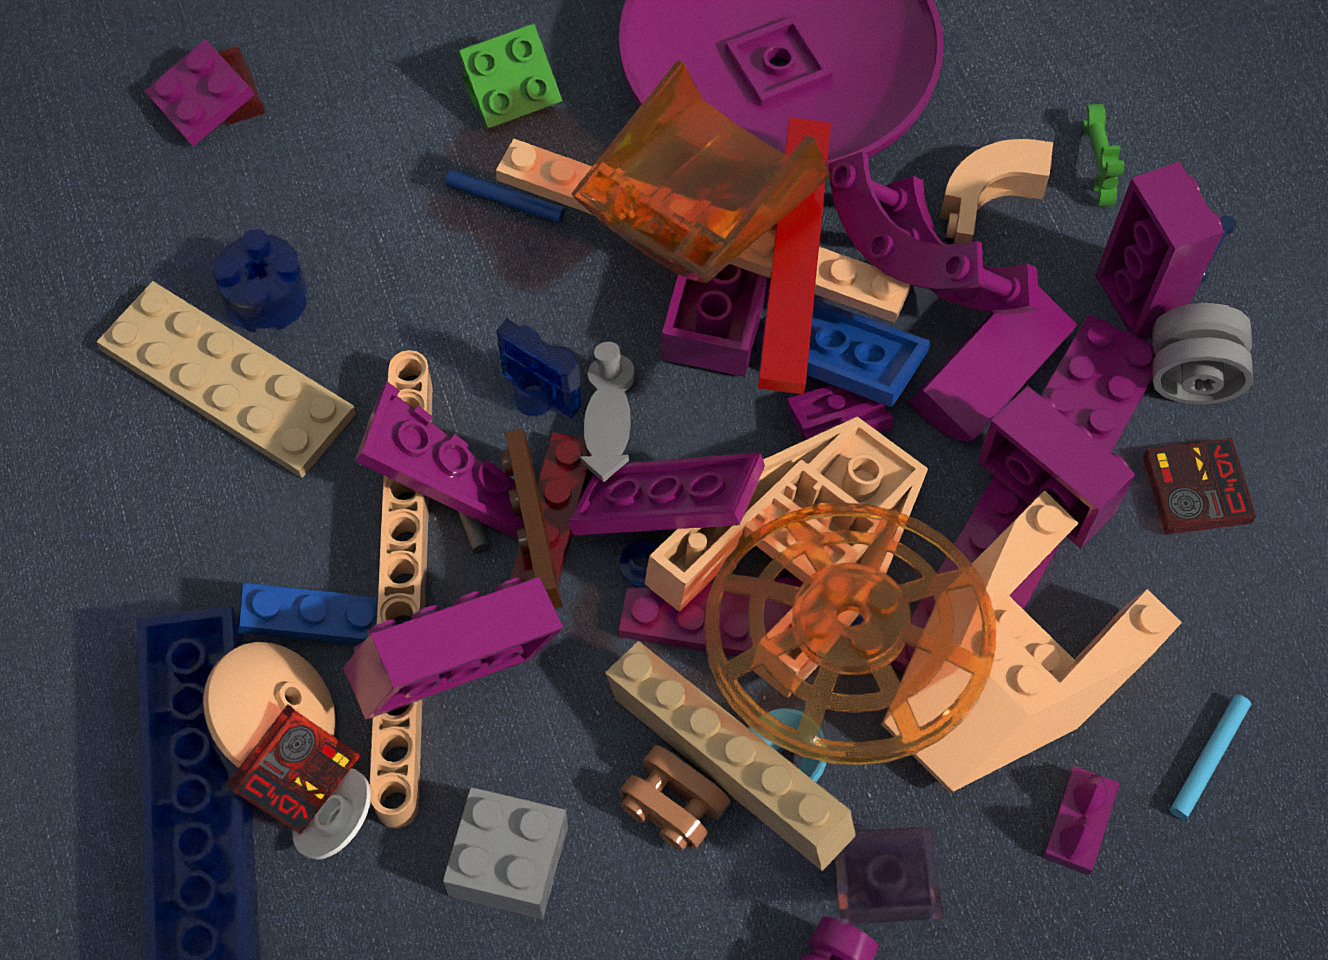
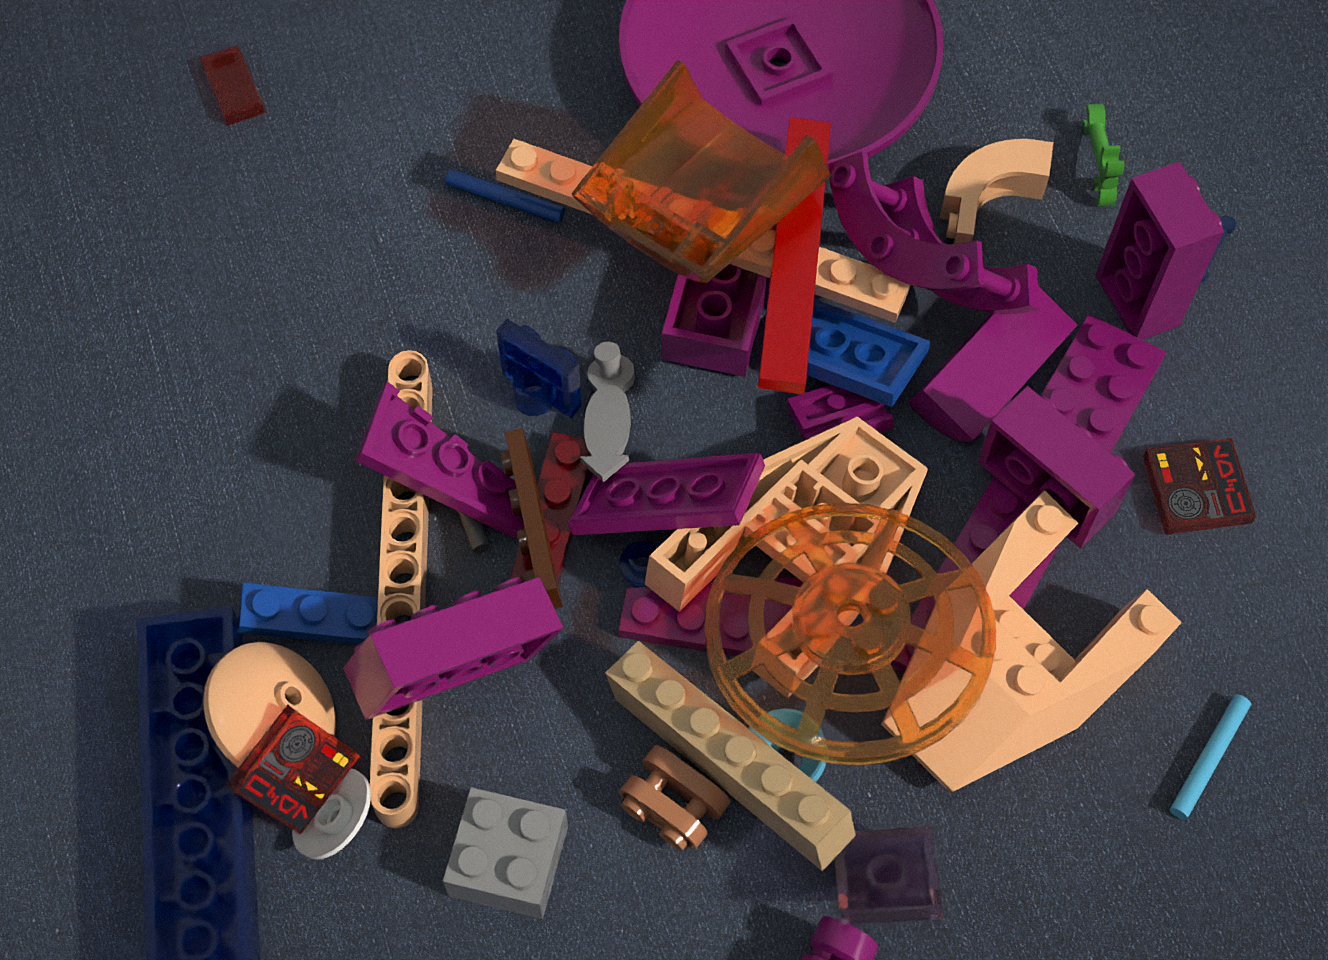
tan plate [97,281,356,478] -> none
magenta plate [144,39,255,147] -> none
clear blue brick [213,229,307,332] -> none
bright green plate [457,24,562,129] -> none
magenta tile [1042,766,1120,876] -> none
light grey wheel [1152,303,1253,405] -> none

